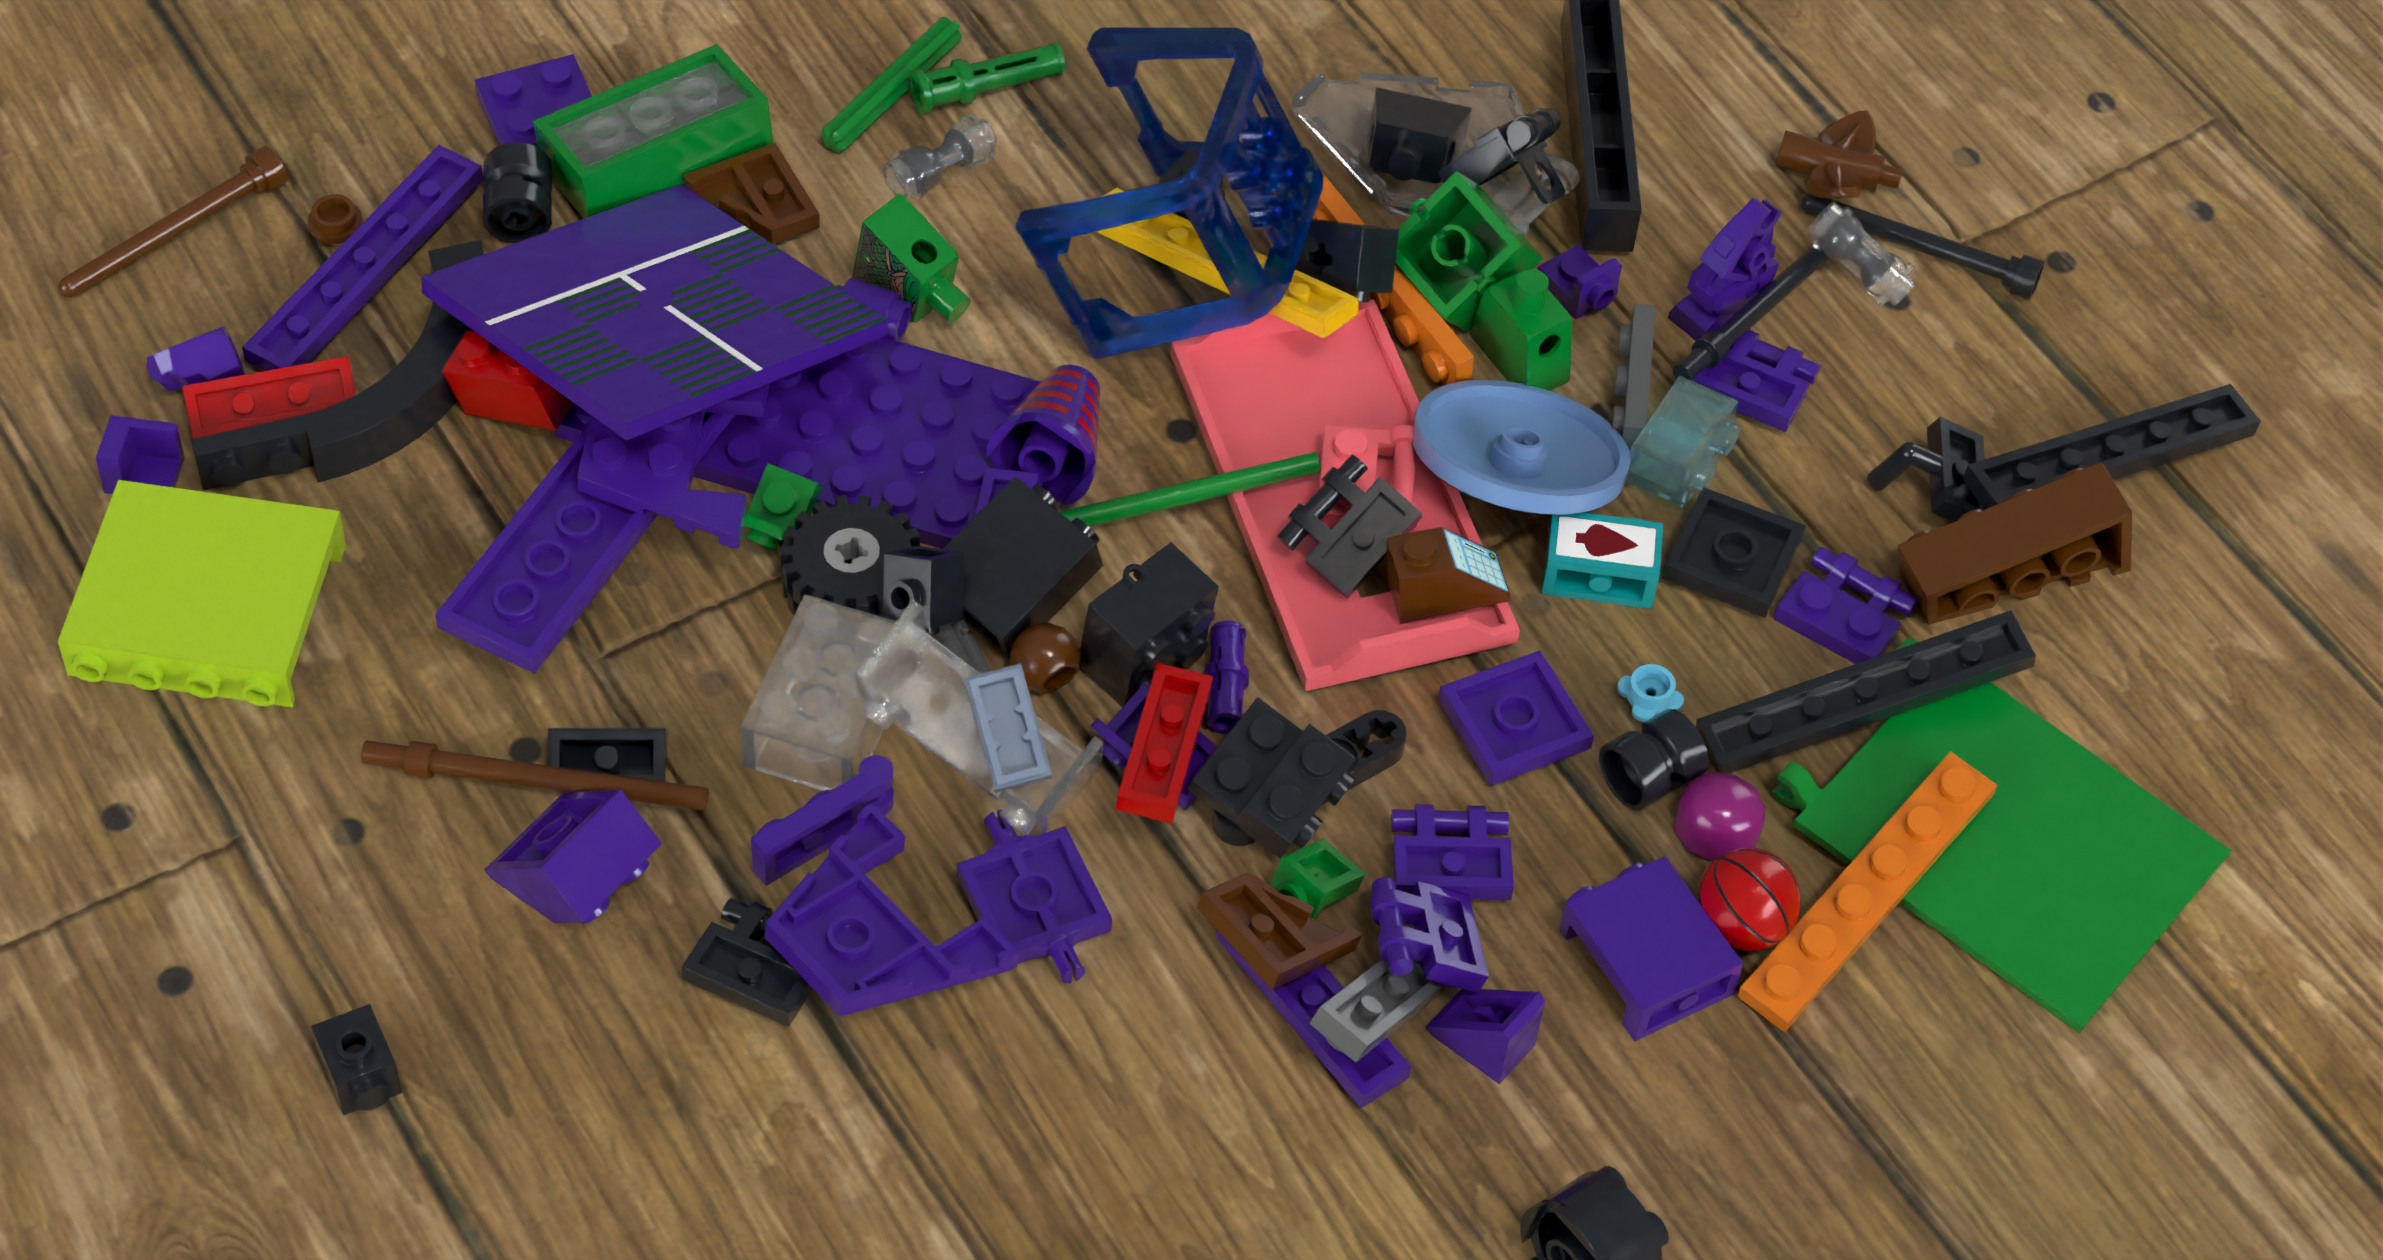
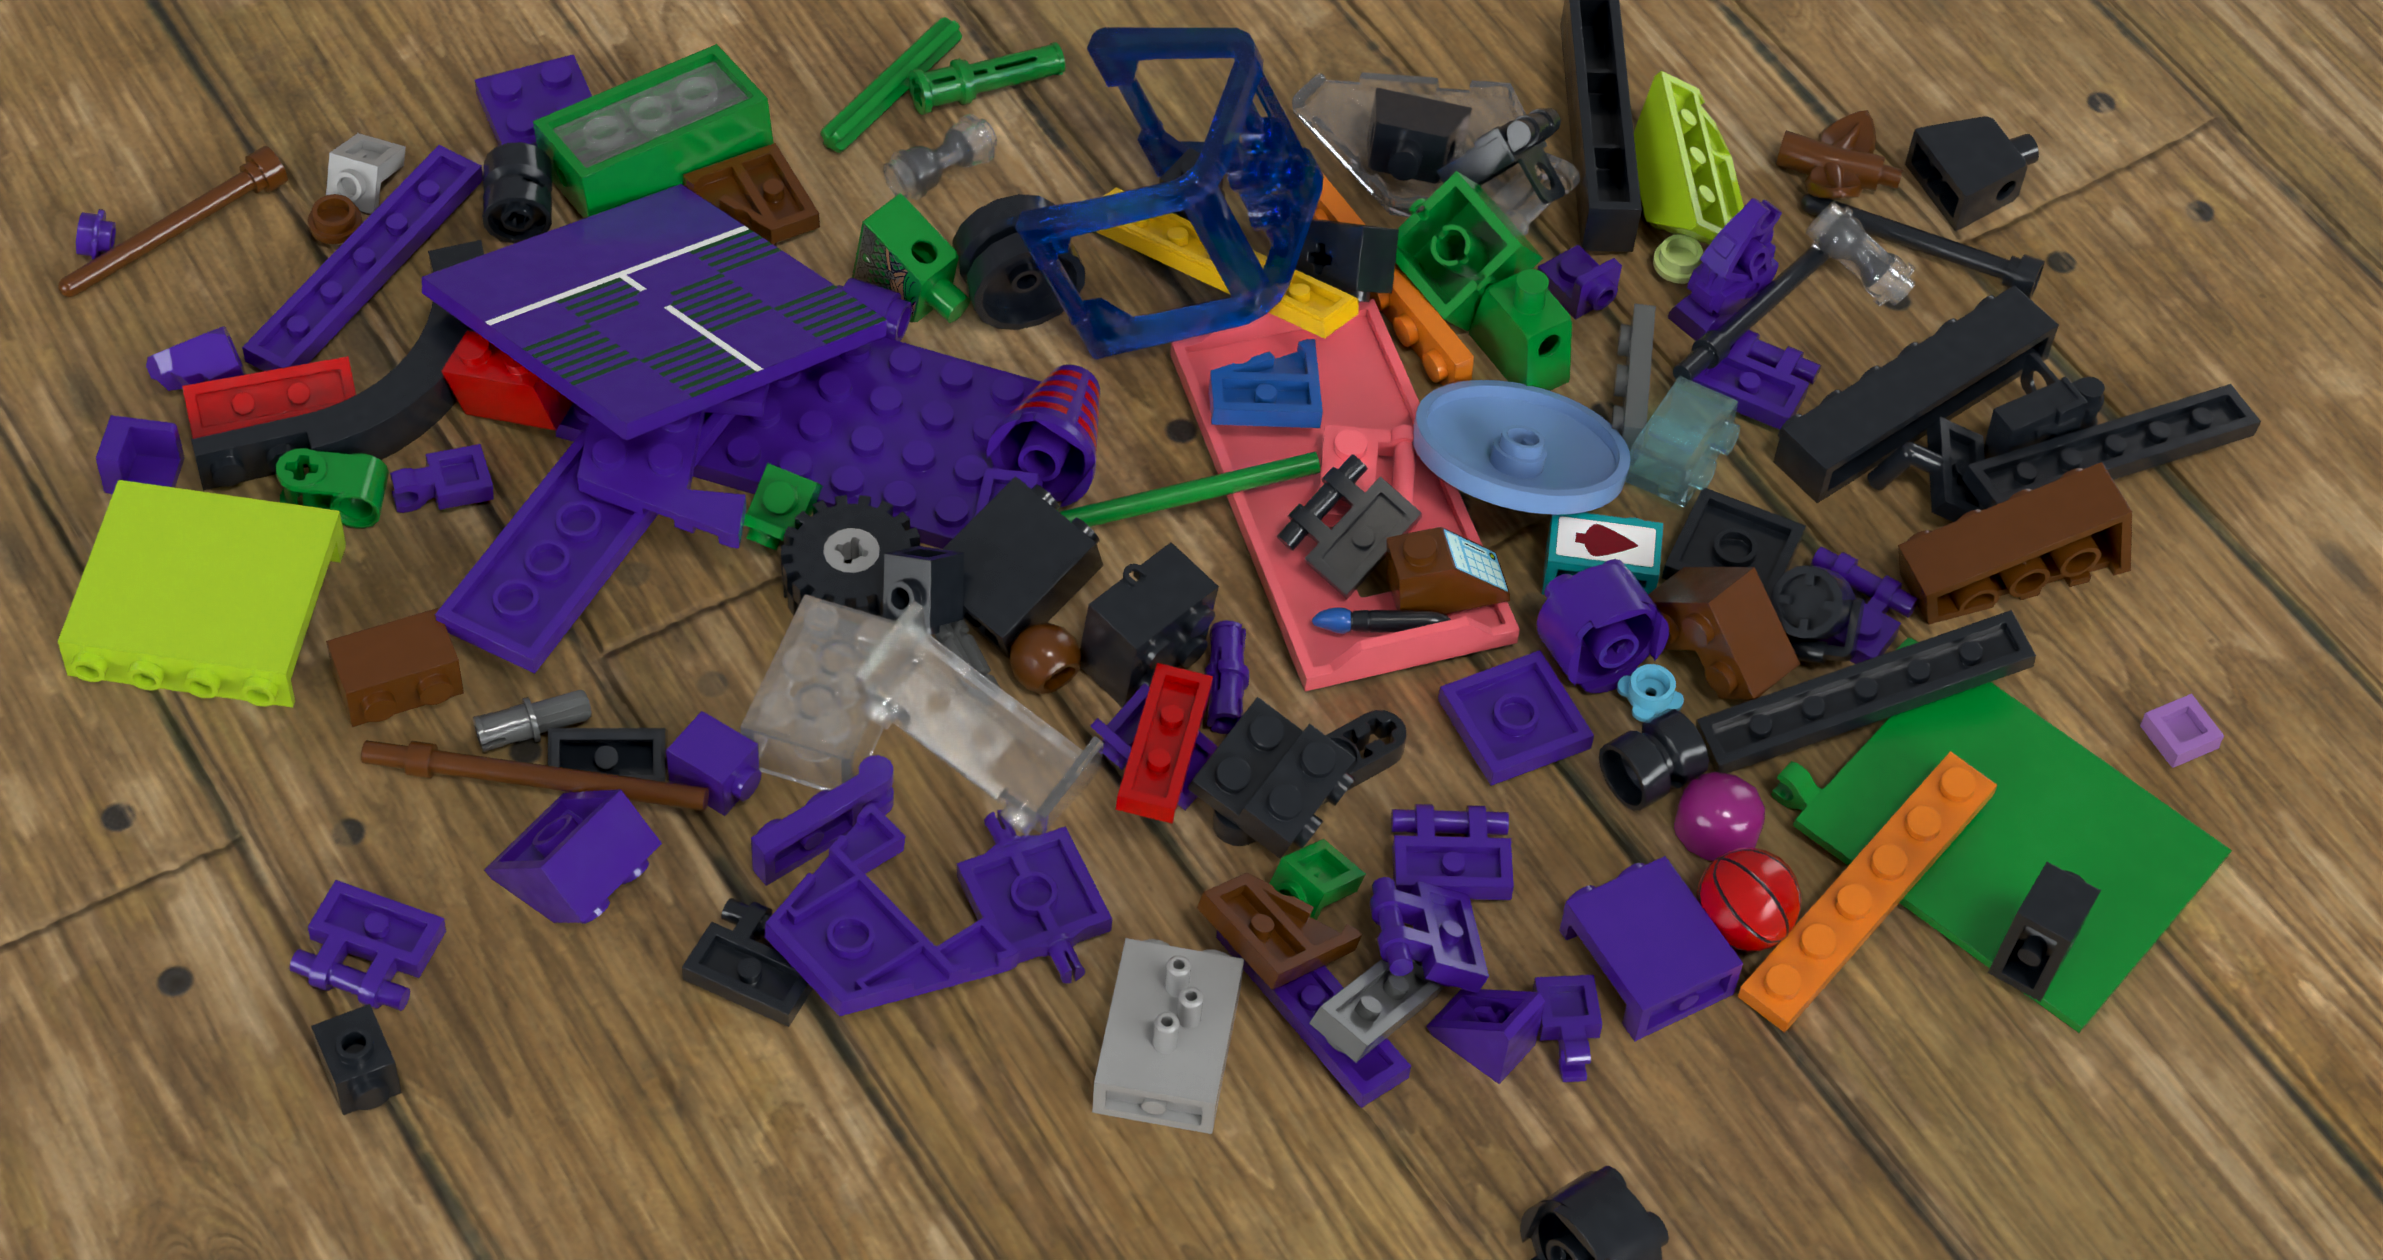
sand blue plate [964,663,1052,794] -> none
none -> dark purple plate [76,209,116,260]
none -> green piece [276,448,389,528]
none -> dark purple plate [290,880,446,1011]
none -> light grey bracket [326,133,406,214]
none -> reddish brown brick [326,608,464,727]
none -> dark purple plate [390,444,494,513]
none -> dark grey axle [473,690,592,753]
none -> dark purple brick [666,711,761,816]
none -> black wheel [952,194,1085,330]
none -> light grey piece [1092,938,1244,1134]
none -> blue wing [1208,339,1323,428]
none -> black piece [1312,607,1451,634]
none -> dark purple plate [1532,975,1603,1082]
none -> dark purple brick [1537,559,1669,693]
none -> lime wedge [1634,71,1744,244]
none -> reddish brown brick [1648,567,1800,700]
none -> yellowish green plate [1653,234,1704,284]
none -> black piece [1770,565,1864,664]
none -> black brick [1773,285,2059,503]
none -> black torso [1905,116,2039,231]
none -> black piece [1984,353,2105,459]
none -> black brick [1988,862,2101,1002]
none -> medium lavender plate [2140,694,2224,768]

